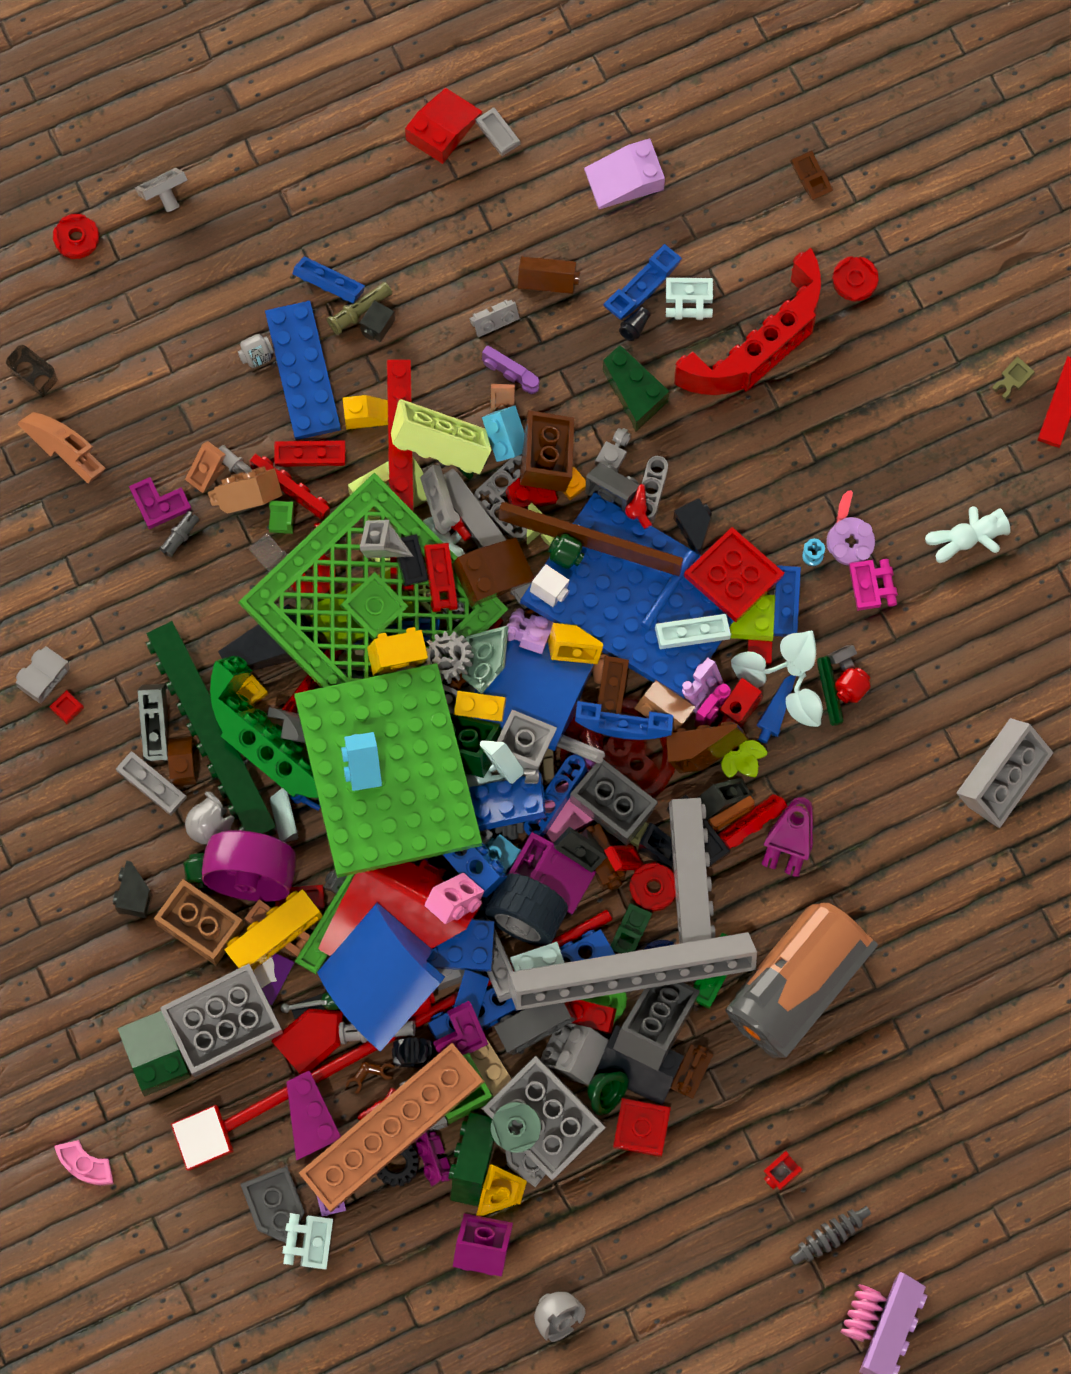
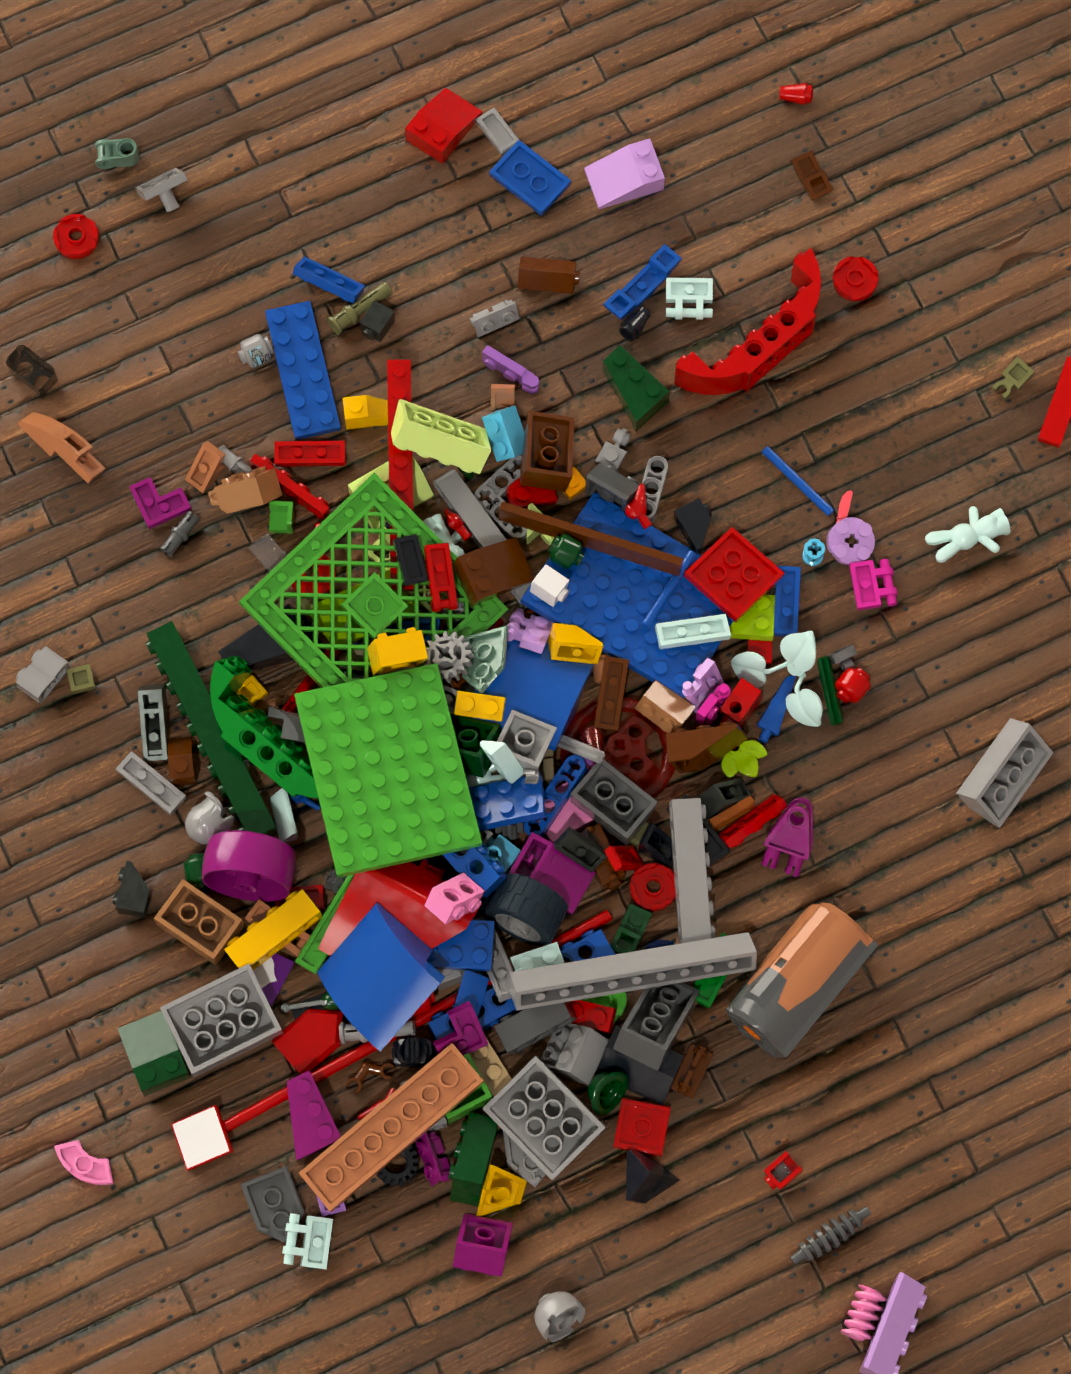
red tile [49,690,84,724] -> none
medium azure brick [341,732,382,791] -> none
light grey slope [360,520,414,558] -> none
light grey plate [420,465,460,535] -> none
sand green plate [491,1102,541,1153] -> none
blue slope [575,701,673,740] -> none
none -> olive plate [66,664,96,694]
none -> sand green piece [95,138,140,169]
none -> blue plate [489,140,571,216]
none -> black slope [626,1150,680,1204]
none -> blue bar [762,446,835,517]
none -> red cone [779,83,813,105]

